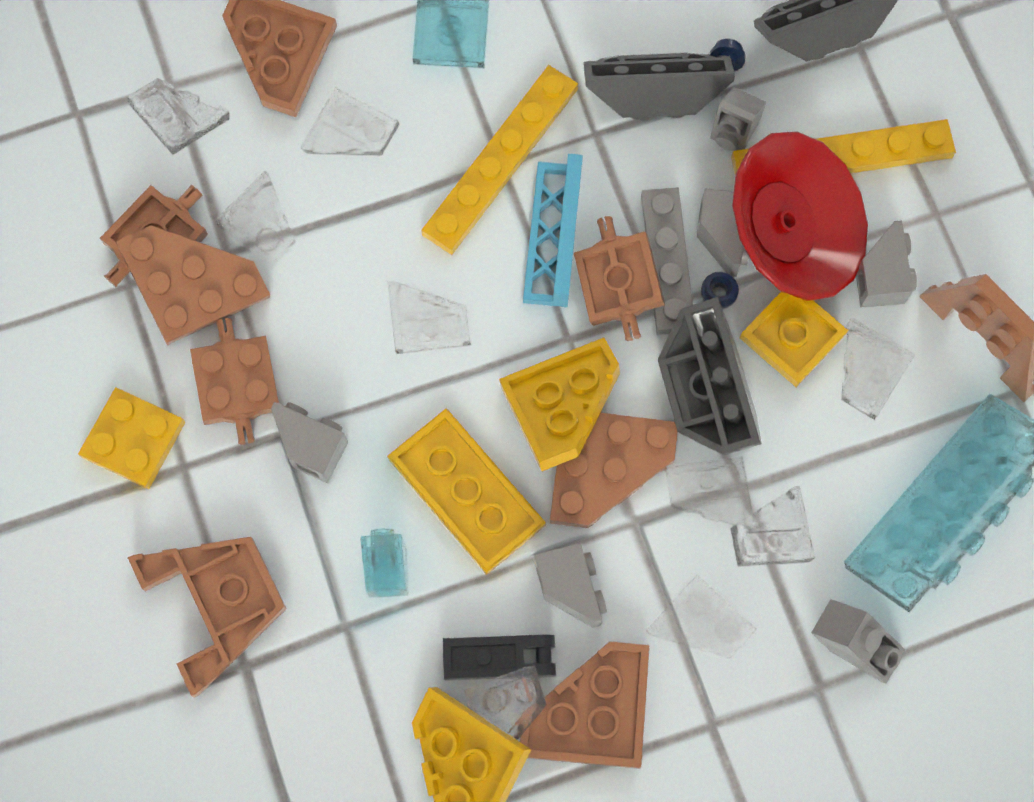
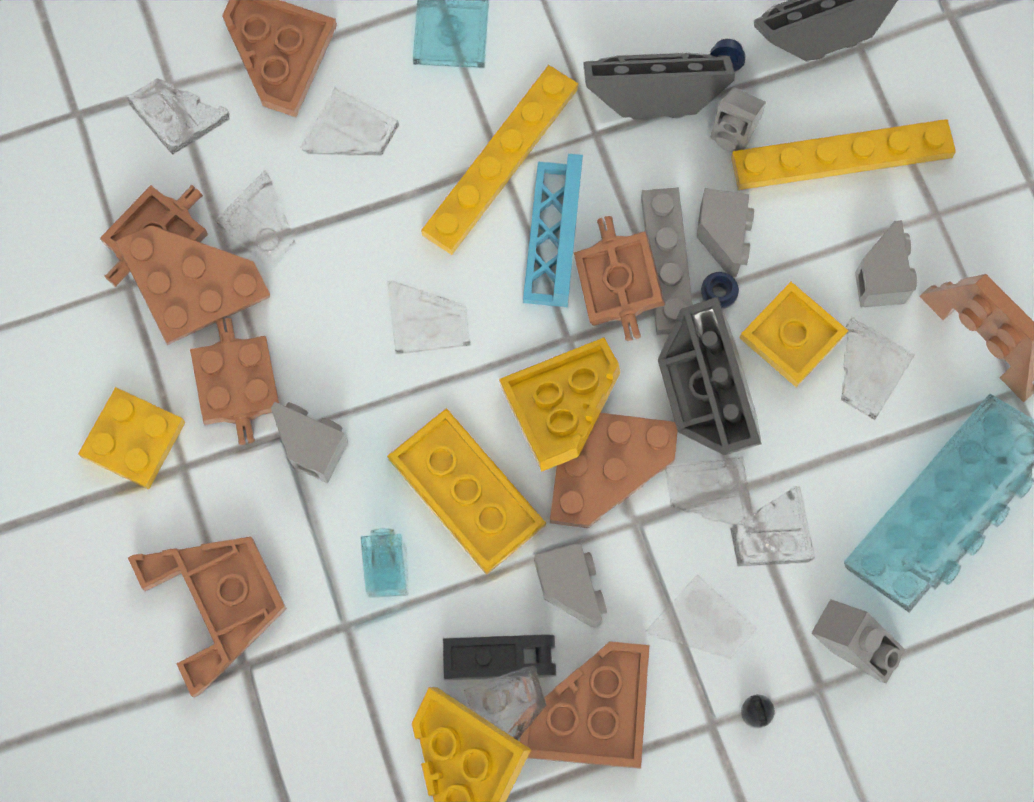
red dish [732,131,868,301] -> none
none -> black hinge [741,695,775,728]

